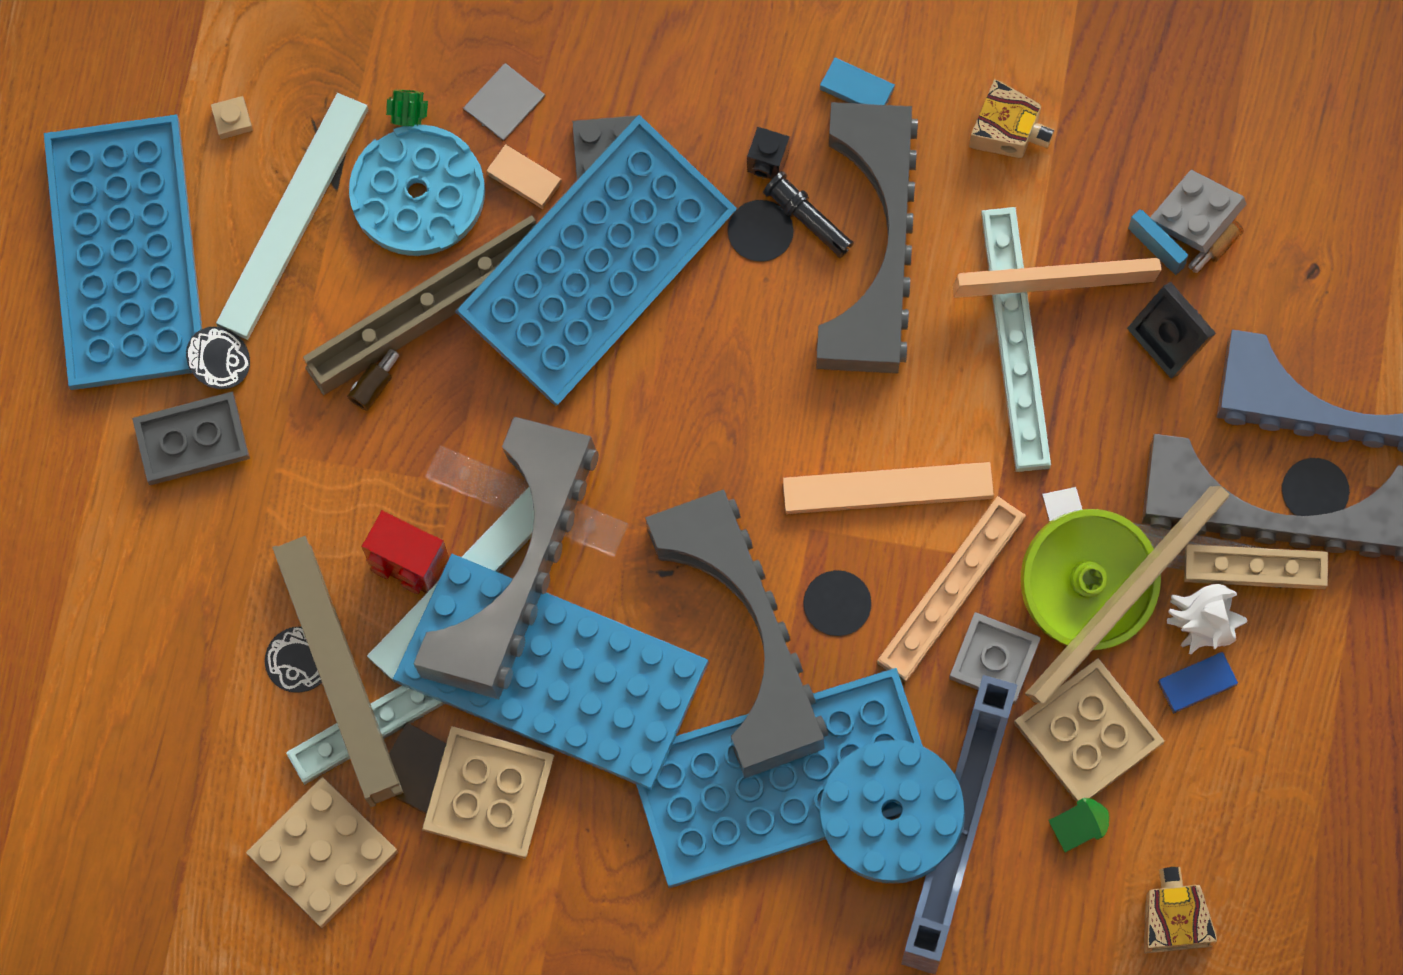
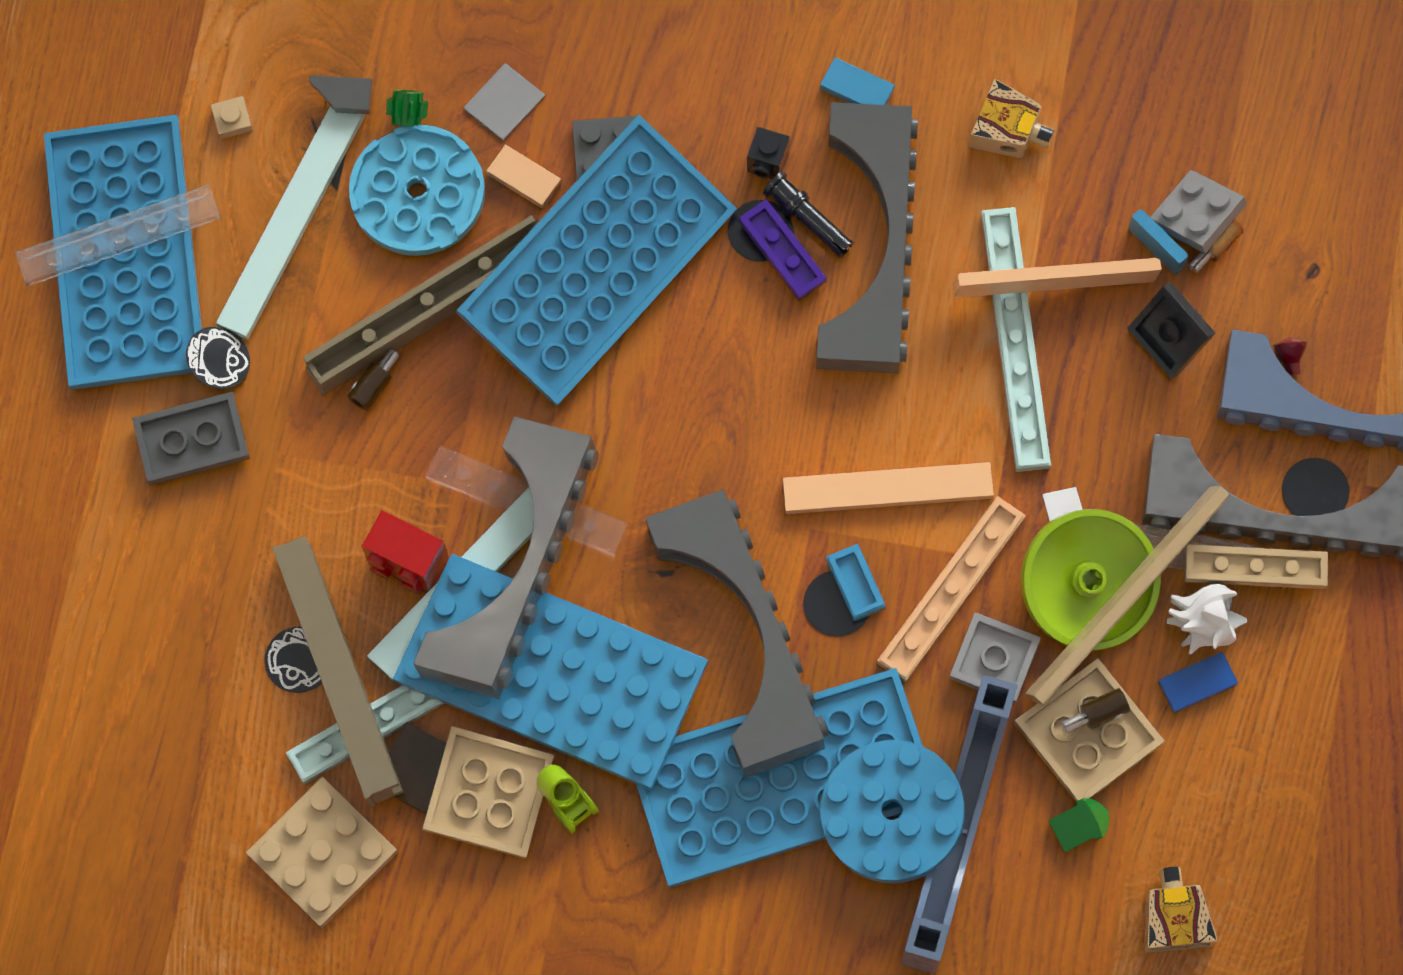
none -> clear tile [15,184,221,286]
none -> dark grey tile [309,76,373,114]
none -> lime piece [537,765,600,834]
none -> dark purple plate [739,199,827,301]
none -> dark azure tile [826,544,886,622]
none -> dark brown piece [1062,688,1130,733]
none -> dark red rock [1273,337,1307,375]

